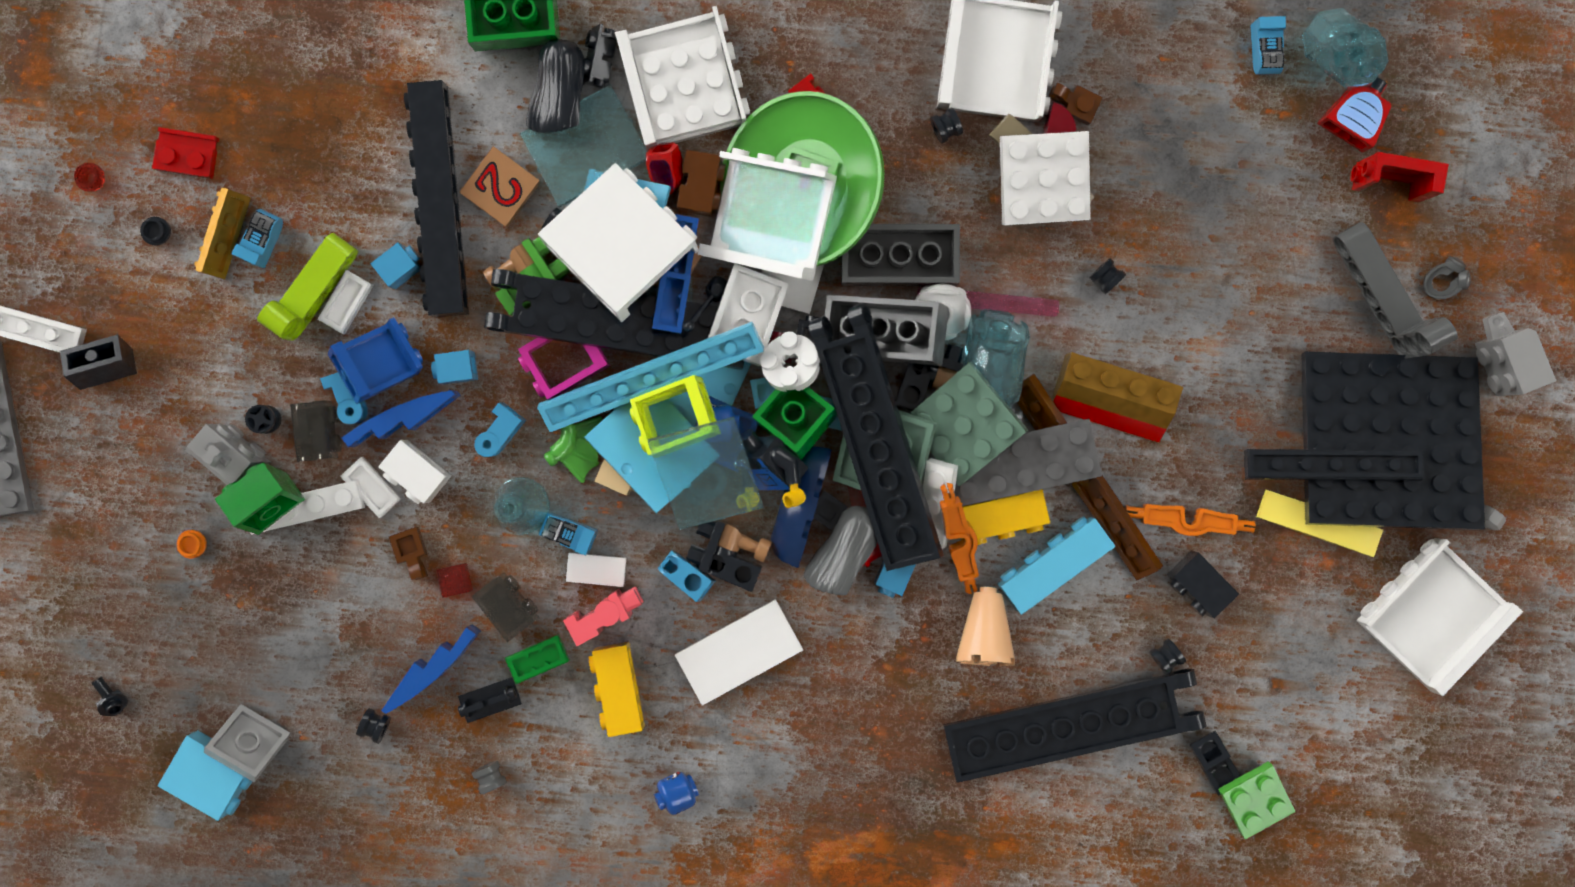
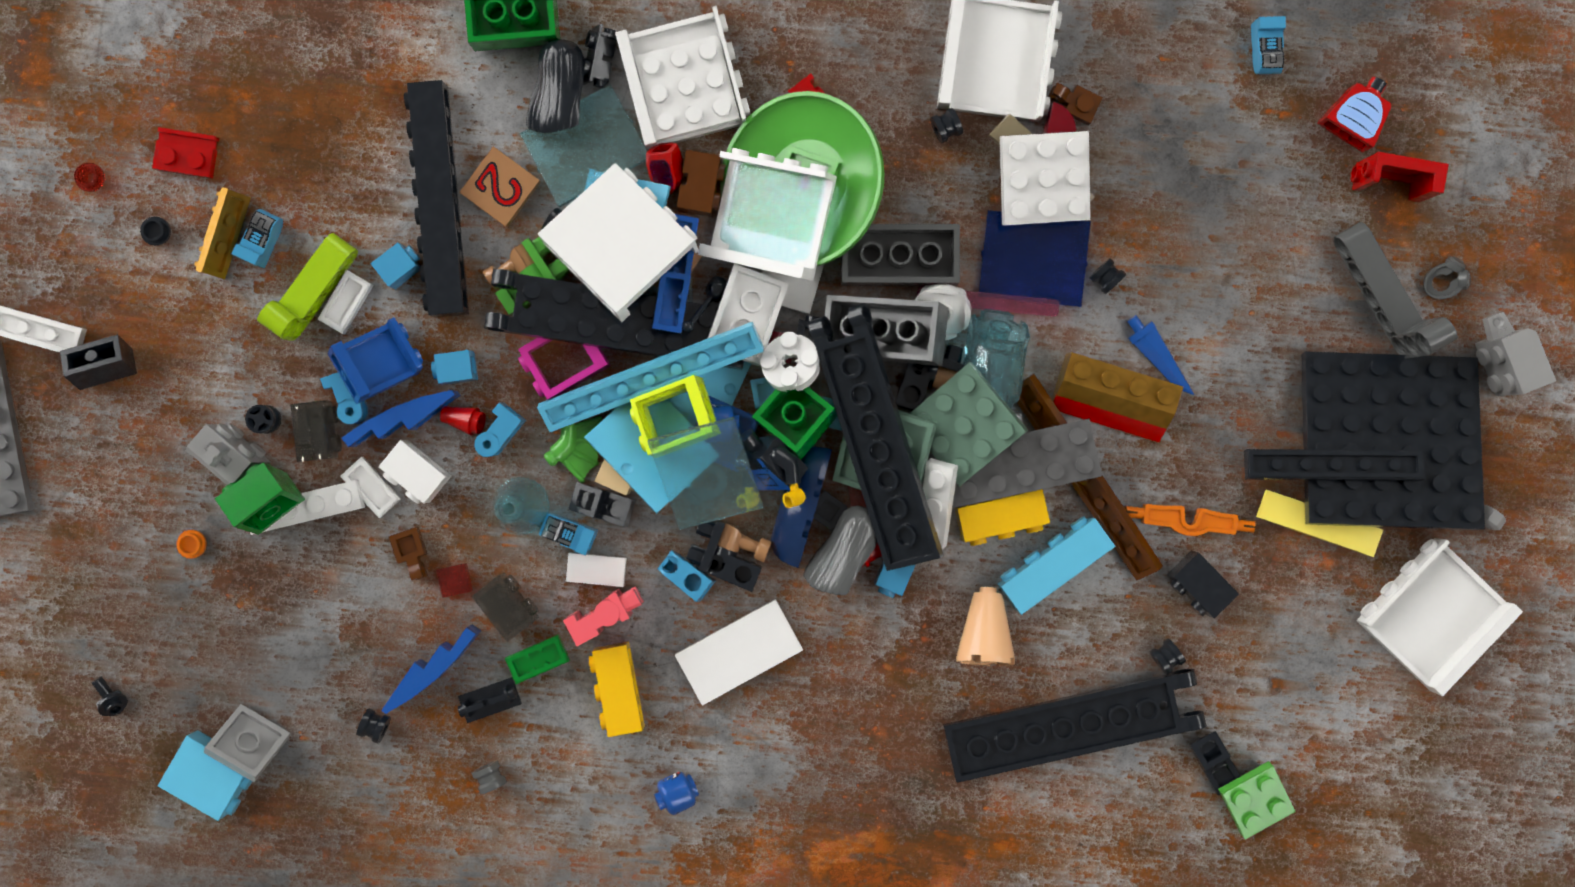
orange piece [940,483,979,594] -> none
clear light blue brick [1302,8,1389,88] -> none
none -> red cone [440,406,486,436]
none -> black slope [568,482,636,527]
none -> clear blue piece [978,210,1091,307]
none -> blue bar [1127,315,1194,395]

